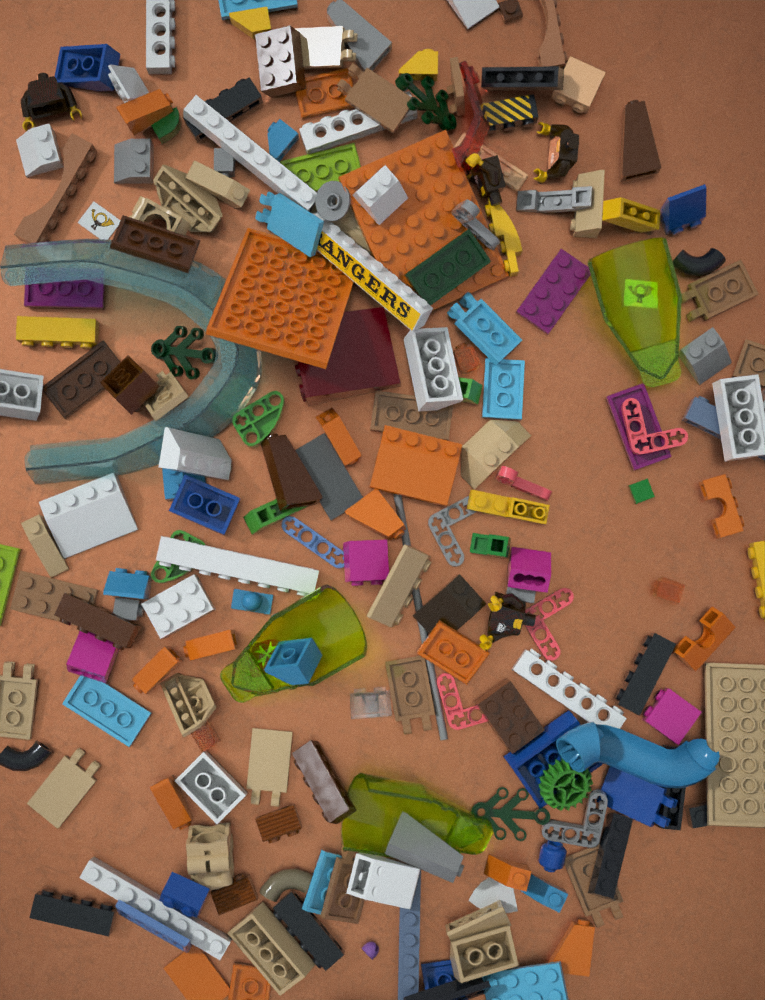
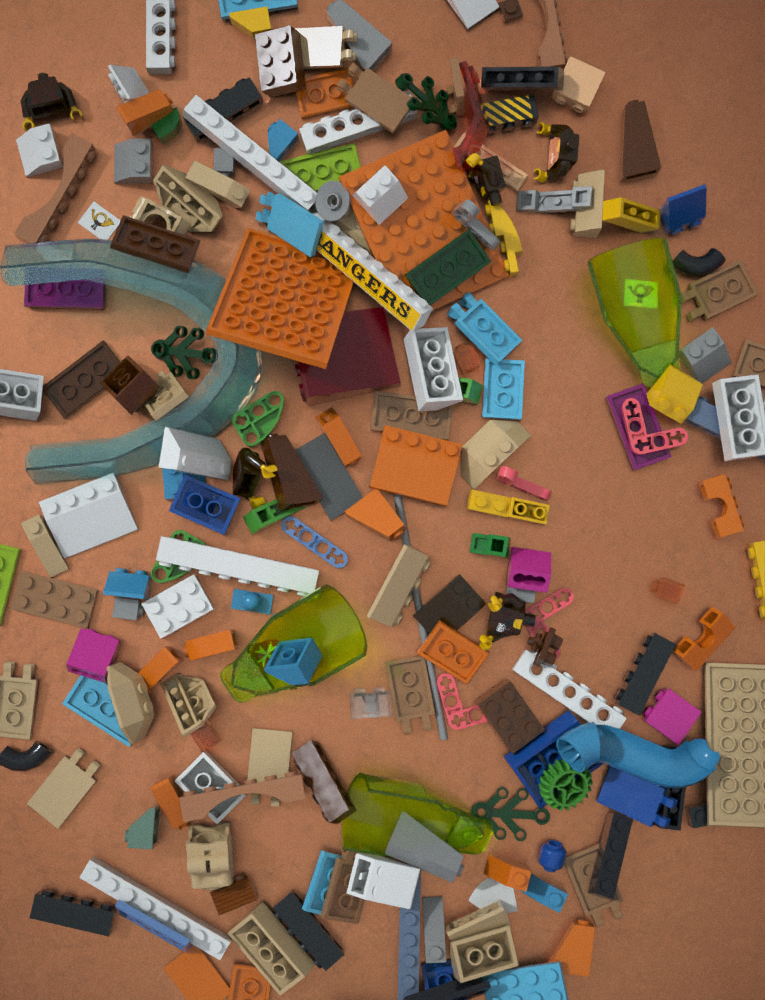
yellow brick [16,316,99,349] -> none
blue slope [54,44,121,91] -> none
reddish brown brick [54,593,141,650] -> none
blue slope [159,872,209,918] -> none
dark orange brick [255,804,302,844] -> none
dark tan cylinder [259,869,313,902] -> none
dark pink piece [343,540,389,586] -> none
medium lavender hinge [361,941,379,960] -> none
yellow slope [399,49,438,81] -> none
light grey beam [428,496,477,567] -> none
magenta plate [516,249,593,335] -> none
light grey beam [541,789,608,848] -> none
green tile [628,478,655,504] -> none
none -> tan wedge [106,662,155,745]
none -> sand green slope [125,803,160,849]
none -> nougat arch [179,771,306,822]
none -> dark brown torso [232,447,278,509]
none -> light grey slope [422,896,446,963]
none -> reddish brown hips [527,627,563,667]
none -> yellow slope [646,364,702,424]

